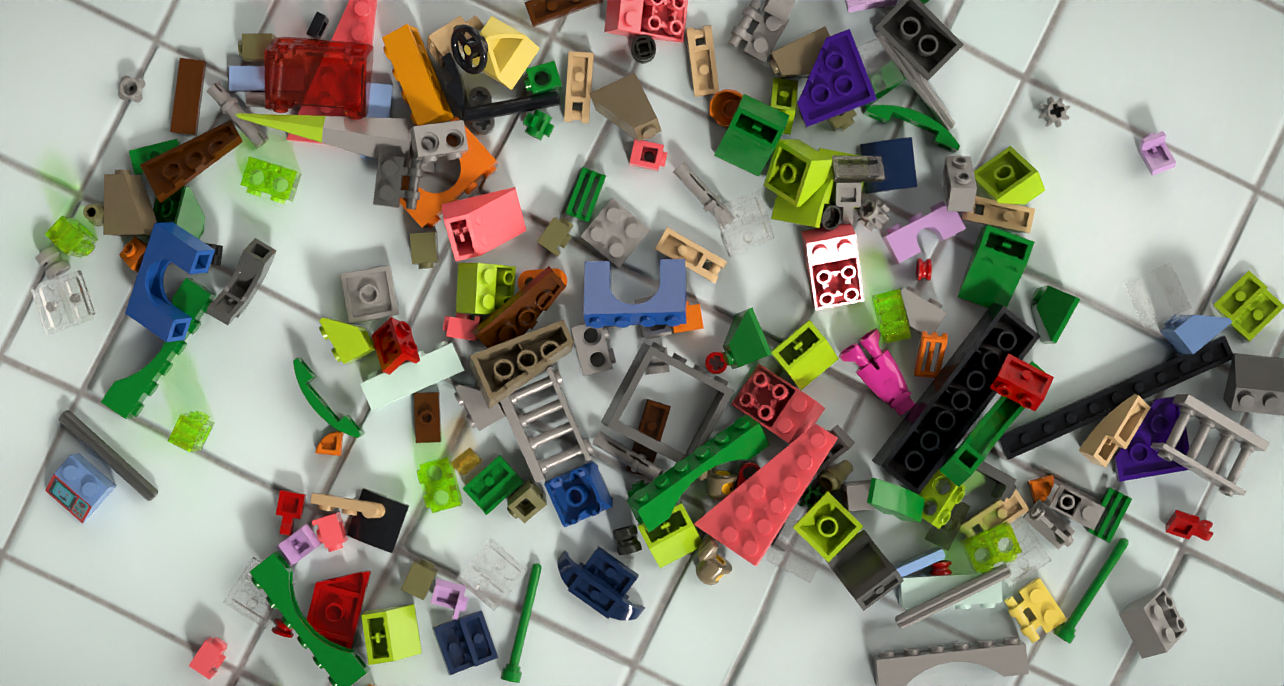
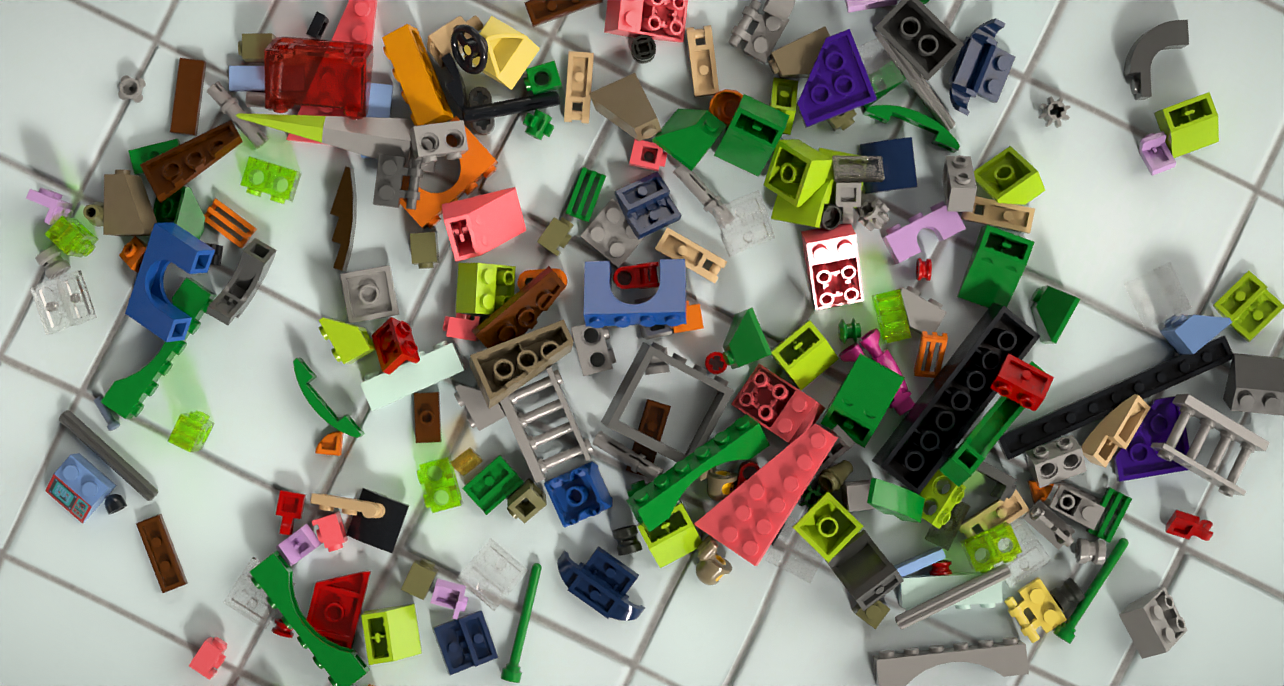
none -> lavender bracket [26,187,73,227]
none -> sand blue piece [93,396,120,431]
none -> black hinge [104,494,127,515]
none -> reddish brown tile [136,514,188,593]
none -> orange tile [204,198,257,248]
none -> dark brown slope [330,166,357,272]
none -> red piece [612,262,660,290]
none -> dark blue slope [615,172,682,240]
none -> green slope [652,109,727,171]
none -> green slope [820,353,905,448]
none -> green wheel [838,318,861,344]
none -> olive brick [852,600,890,629]
none -> dark blue plate [948,18,1015,116]
none -> light grey brick [1026,435,1087,488]
none -> pearl dark grey wheel [1050,578,1085,612]
none -> light grey wheel [1075,538,1106,565]
none -> dark grey arch [1124,20,1189,100]
none -> lime slope [1154,92,1219,158]

